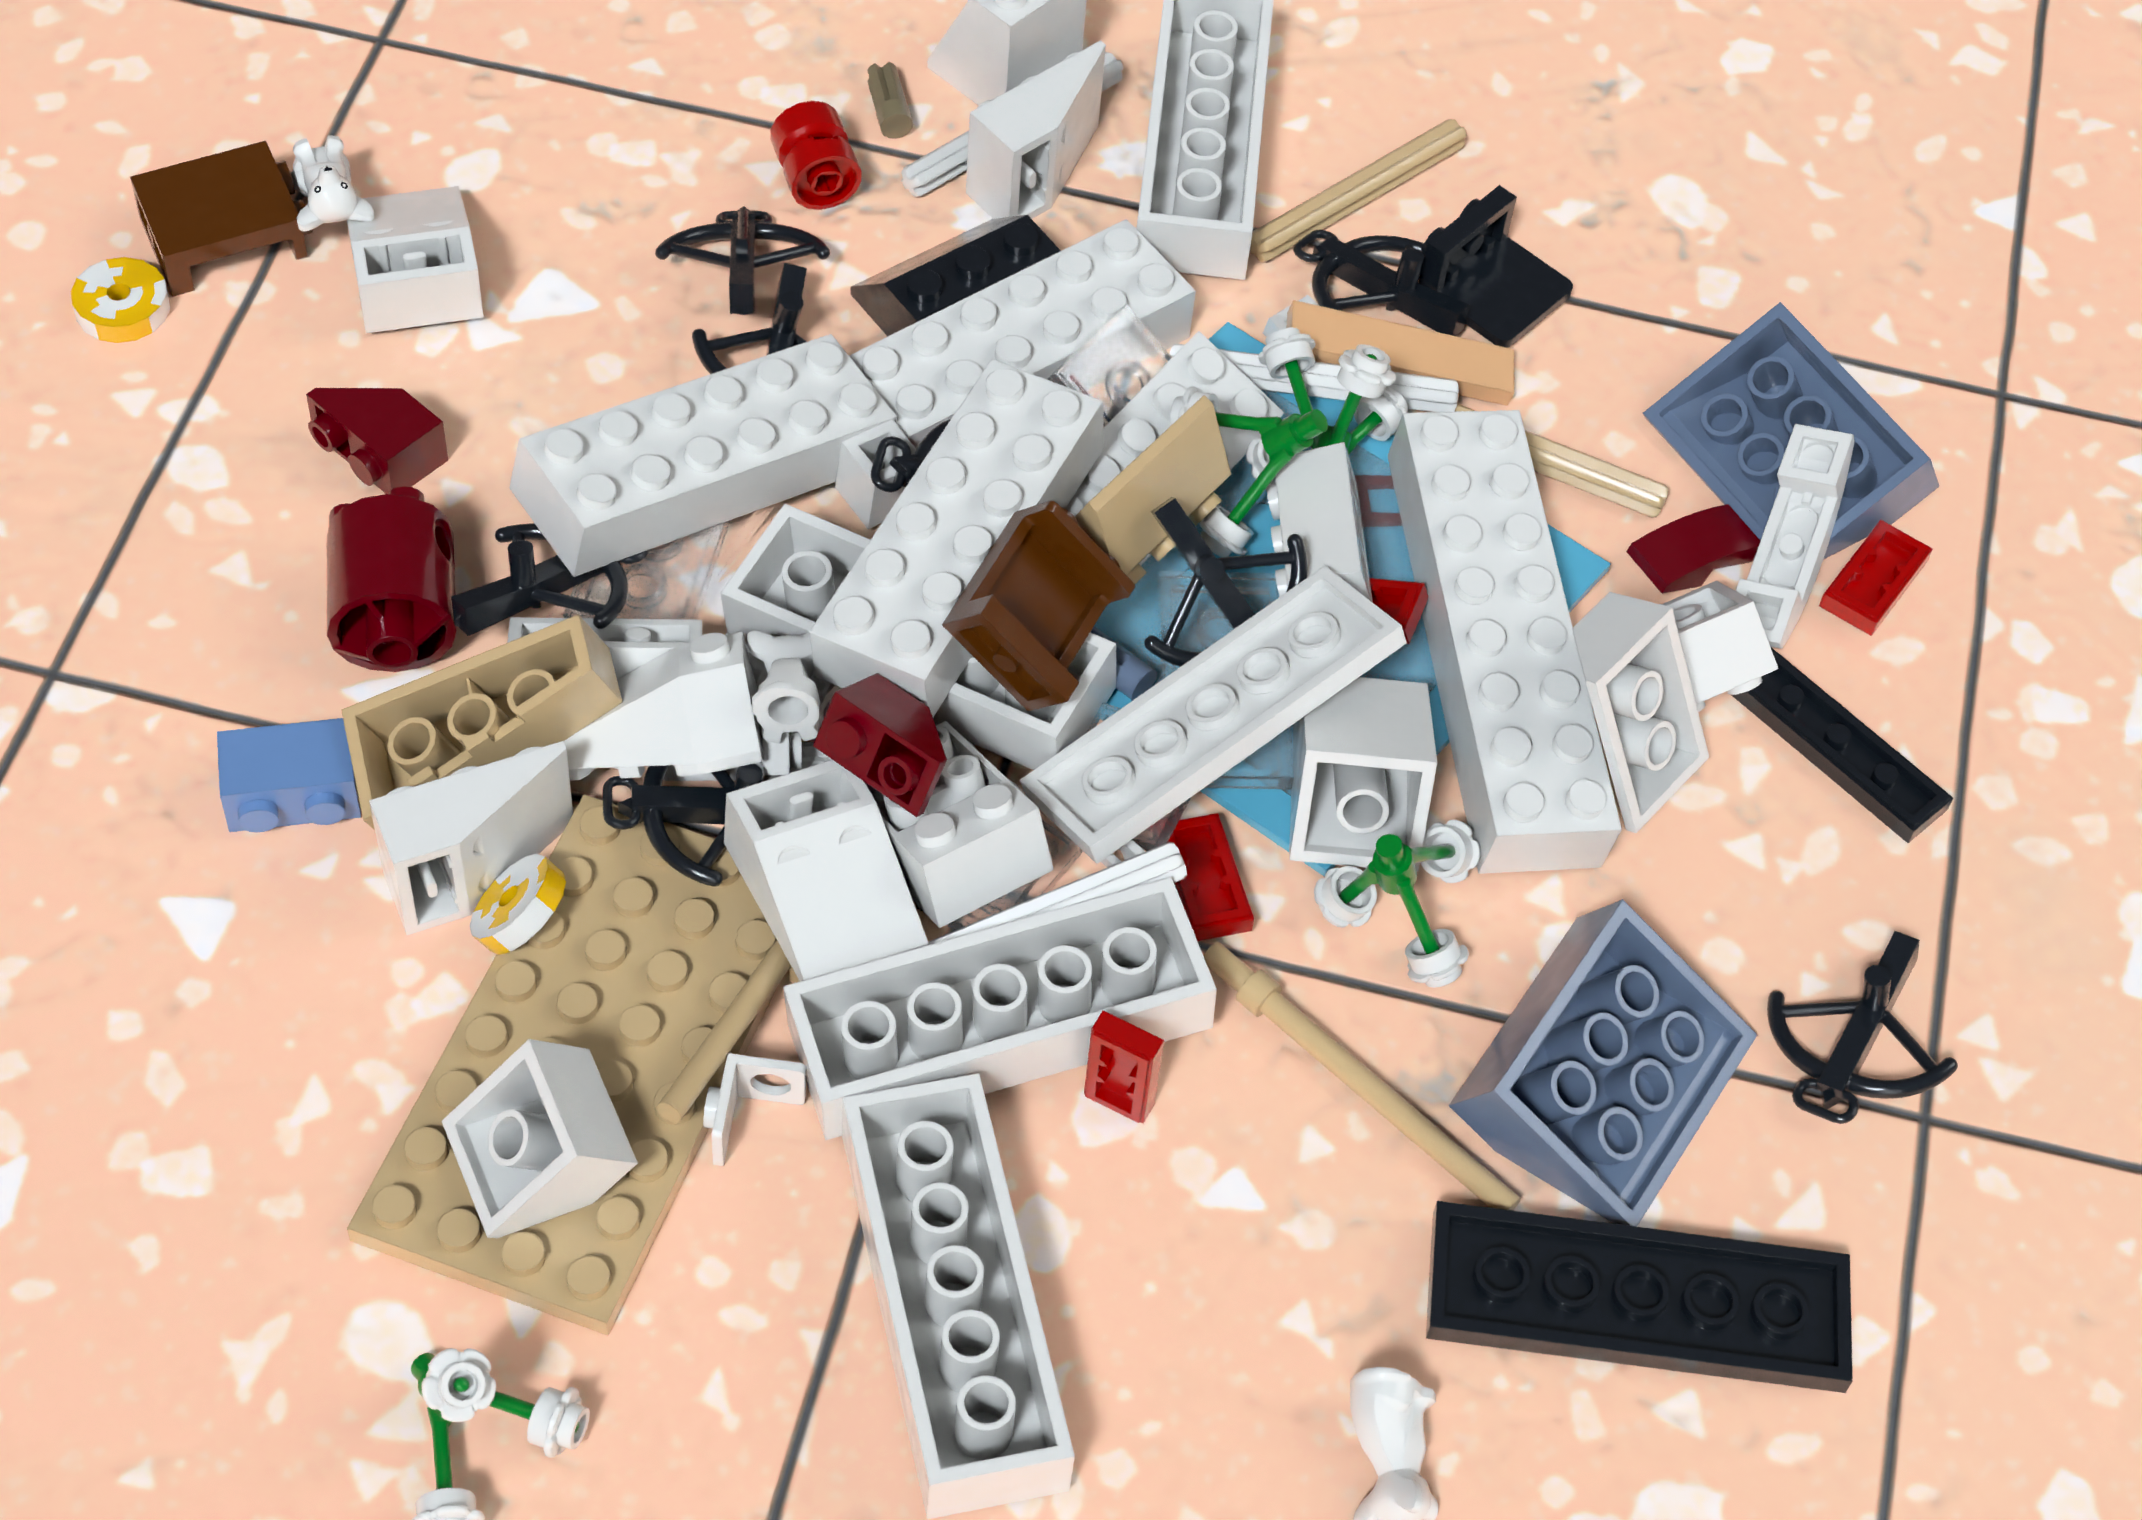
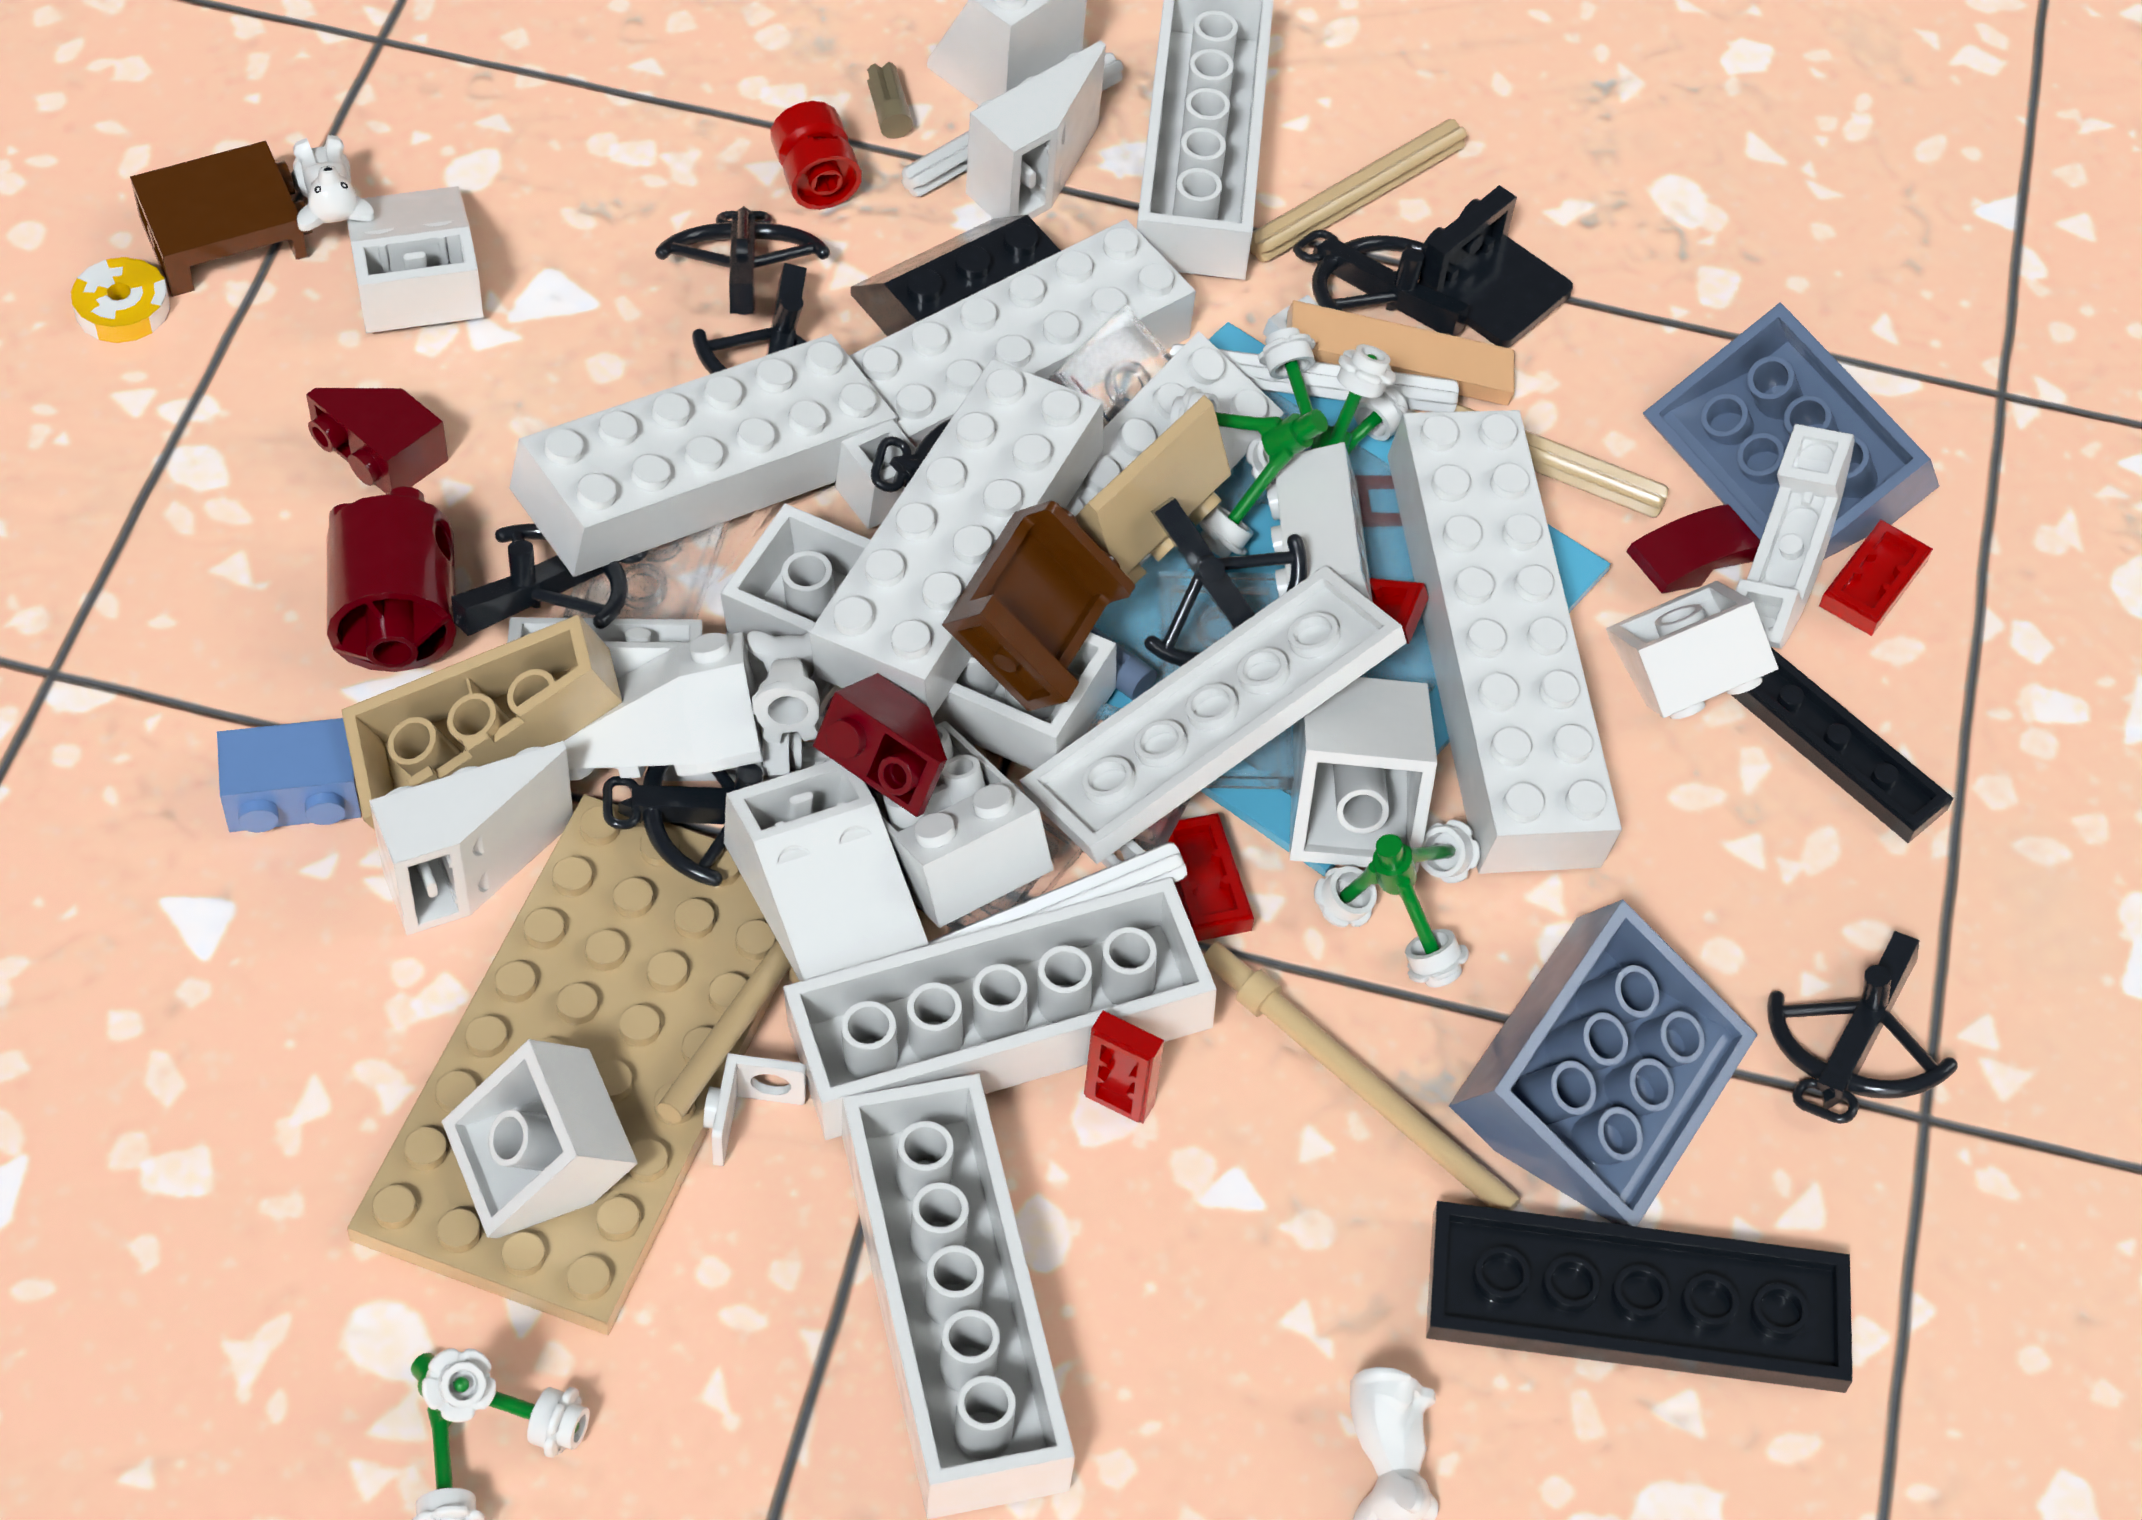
piece [469,854,566,955] -> none
white slope [1572,592,1709,833] -> none

